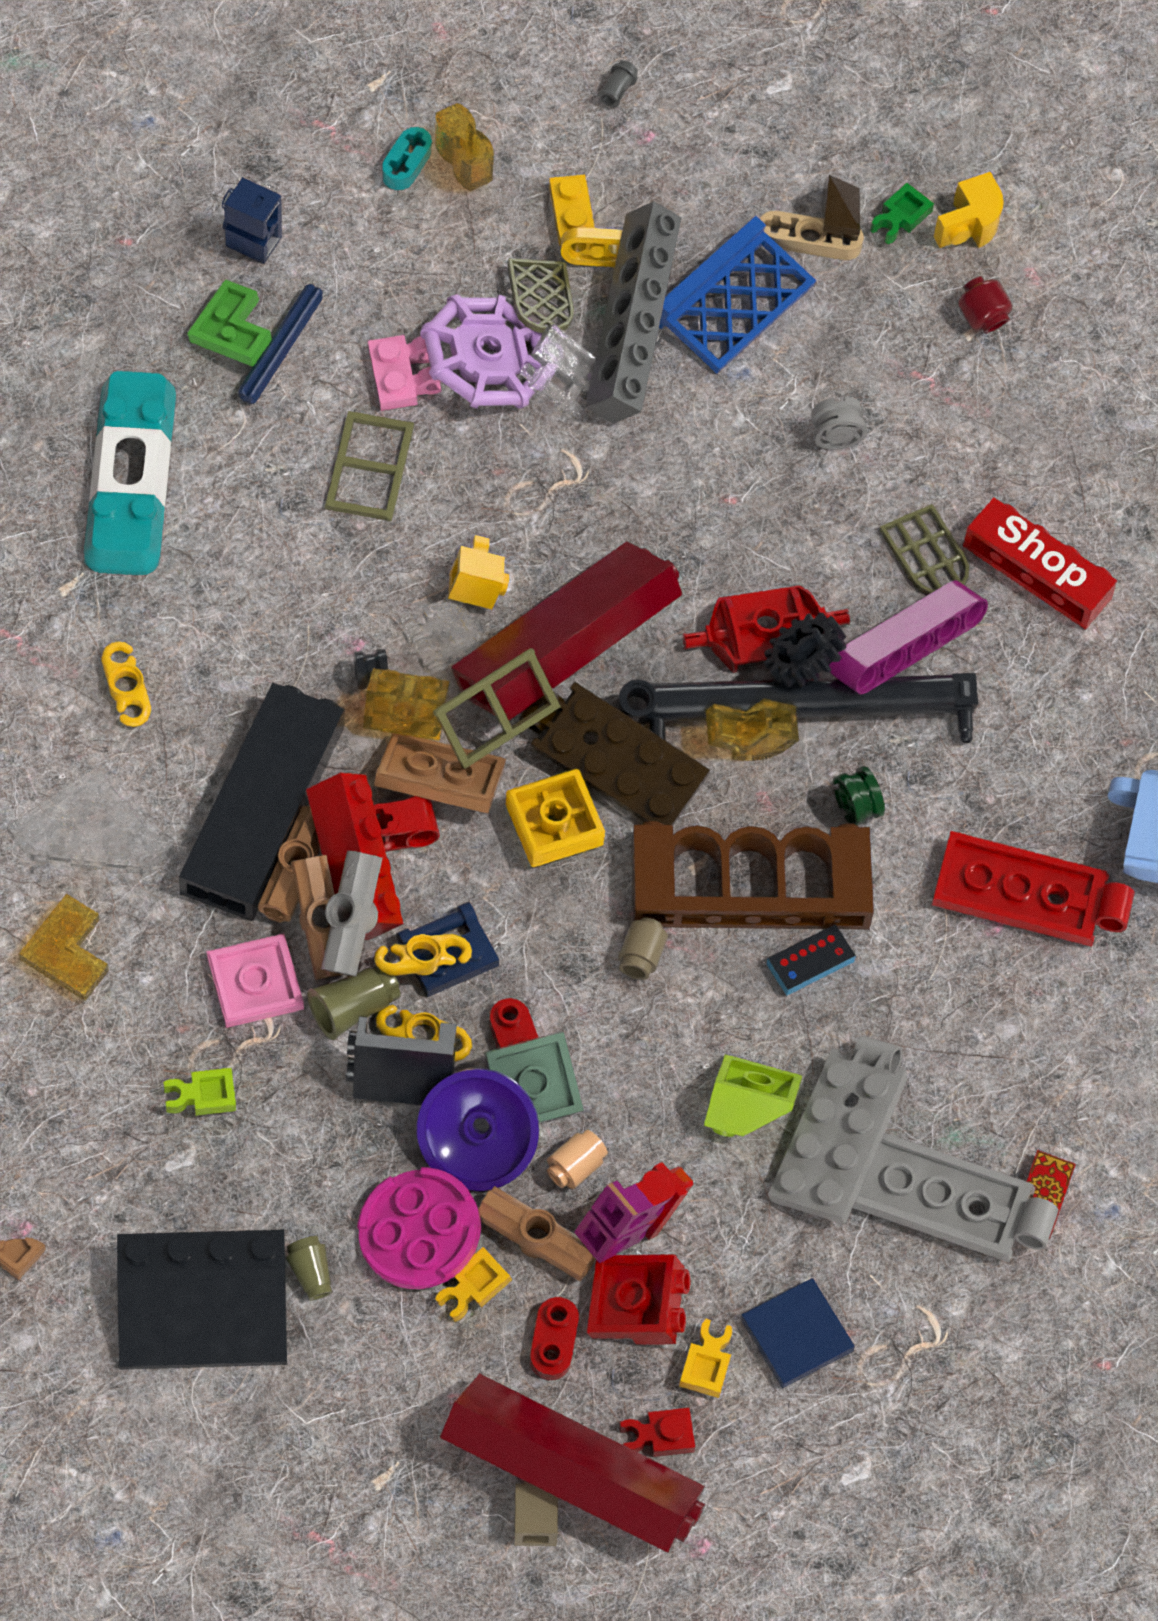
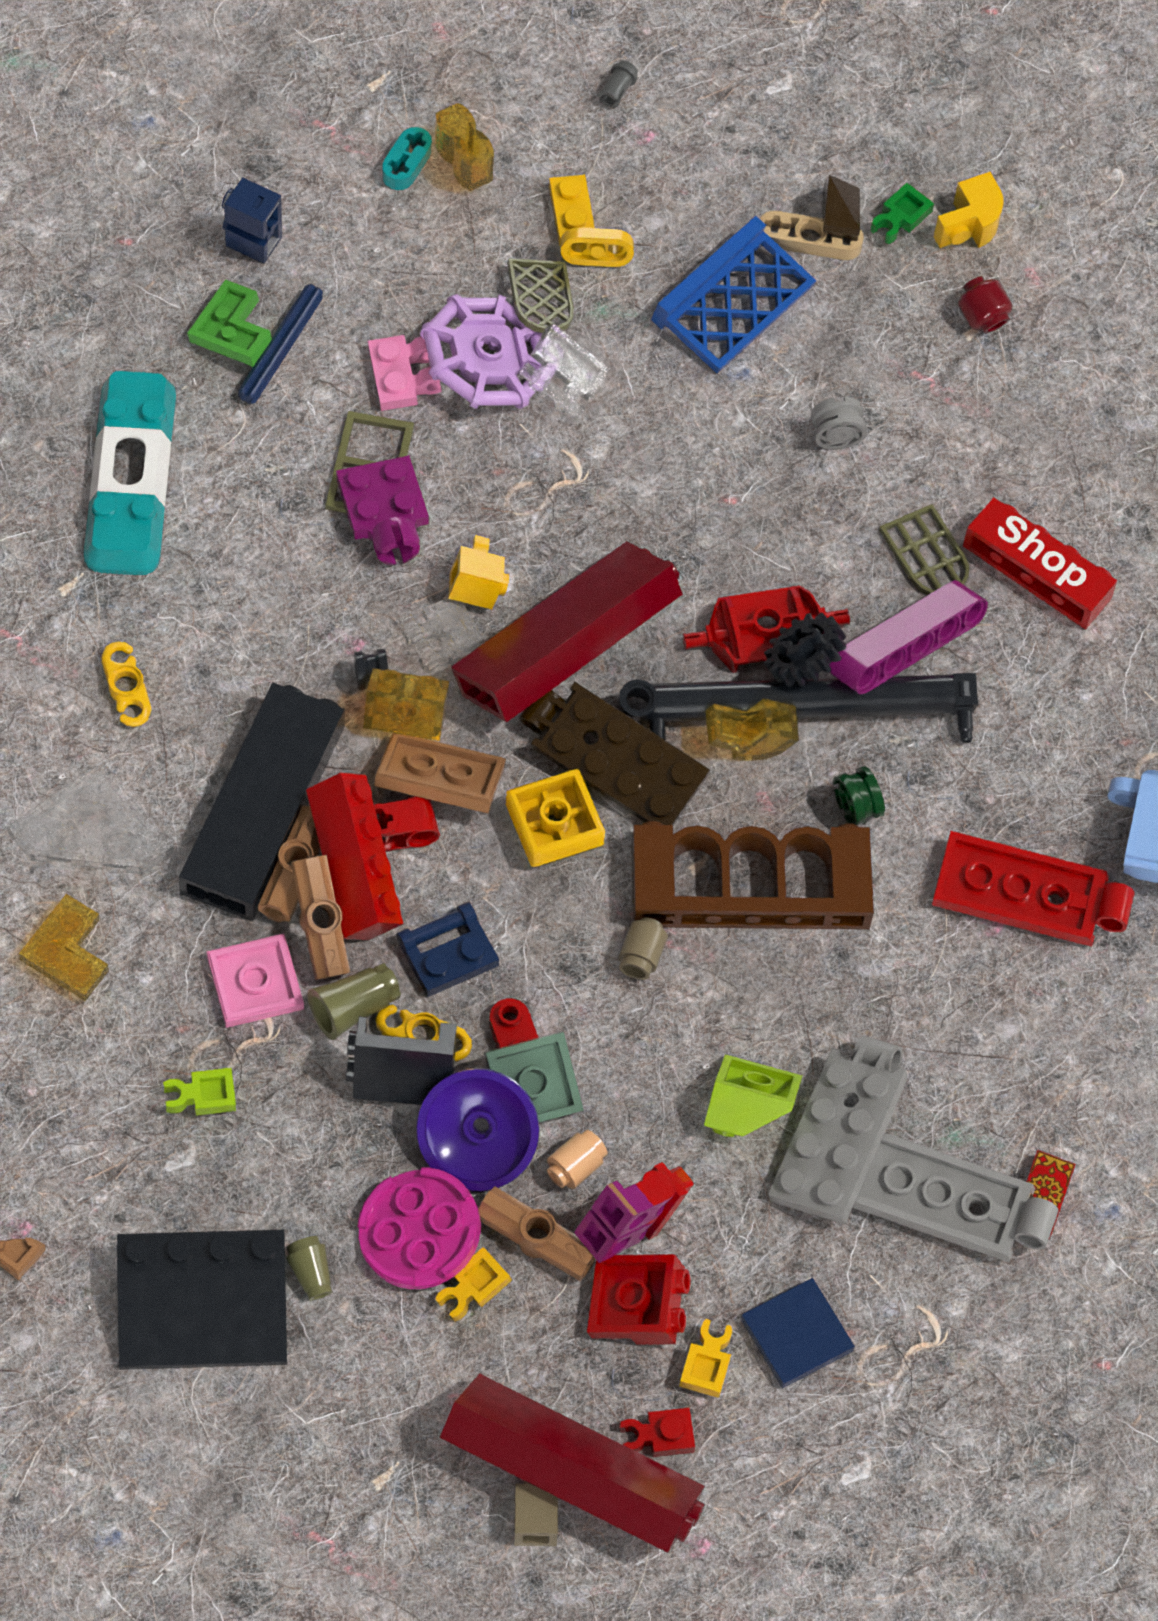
light grey piece [321,851,382,977] -> none
yellow piece [374,934,472,976] -> none
olive window [433,648,561,769] -> none
red plate [530,1297,579,1381] -> none
dark grey brick [585,201,682,423] -> none
black tile [766,924,856,996] -> none
none -> magenta plate [336,455,429,566]

